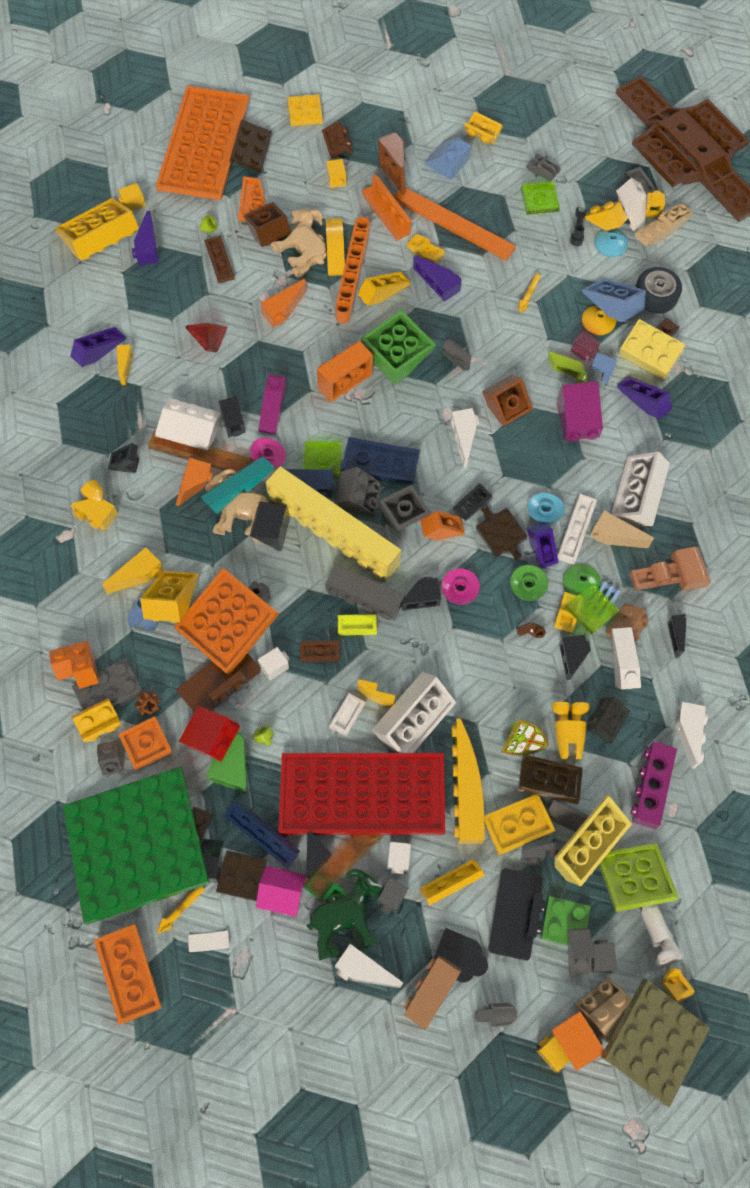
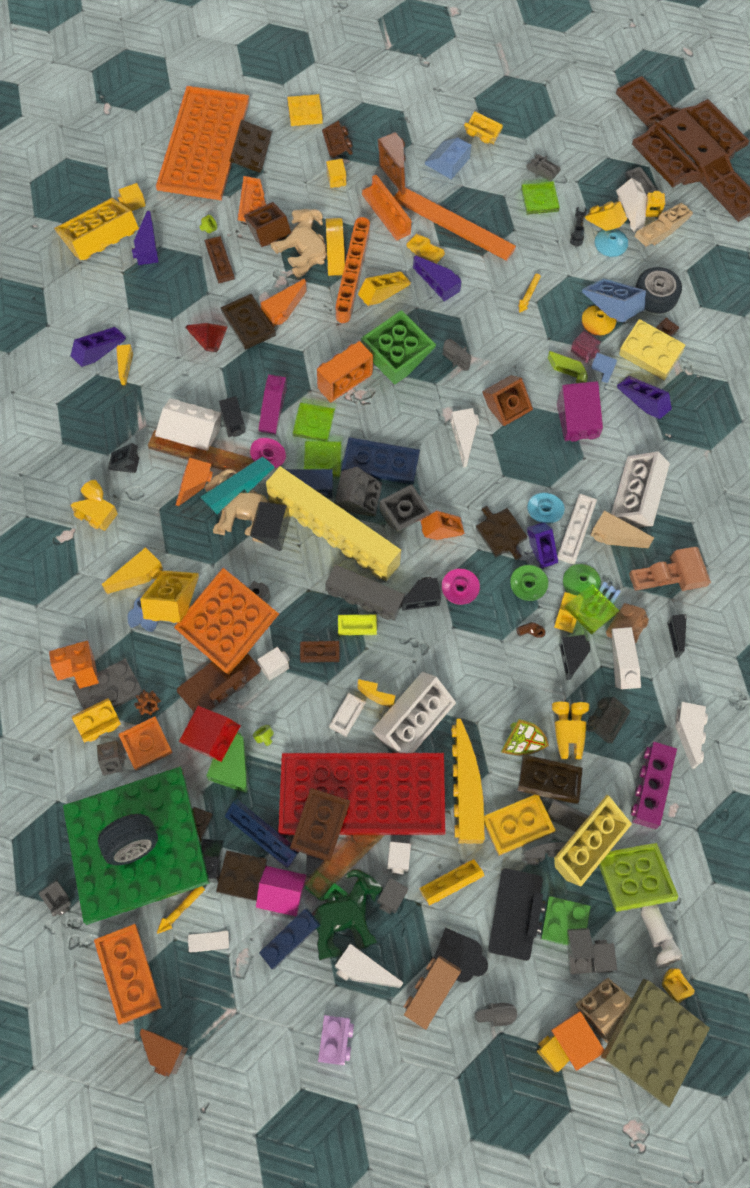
black slope [453,483,493,522] -> none
none -> dark grey bracket [38,879,72,917]
none -> black wheel [98,814,158,865]
none -> dark orange slope [140,1029,188,1077]
none -> dark brown plate [220,294,276,350]
none -> dark blue plate [259,909,321,970]
none -> reddish brown plate [290,788,350,862]
none -> clear neon green tile [292,402,335,442]
none -> lavender bracket [318,1015,354,1065]

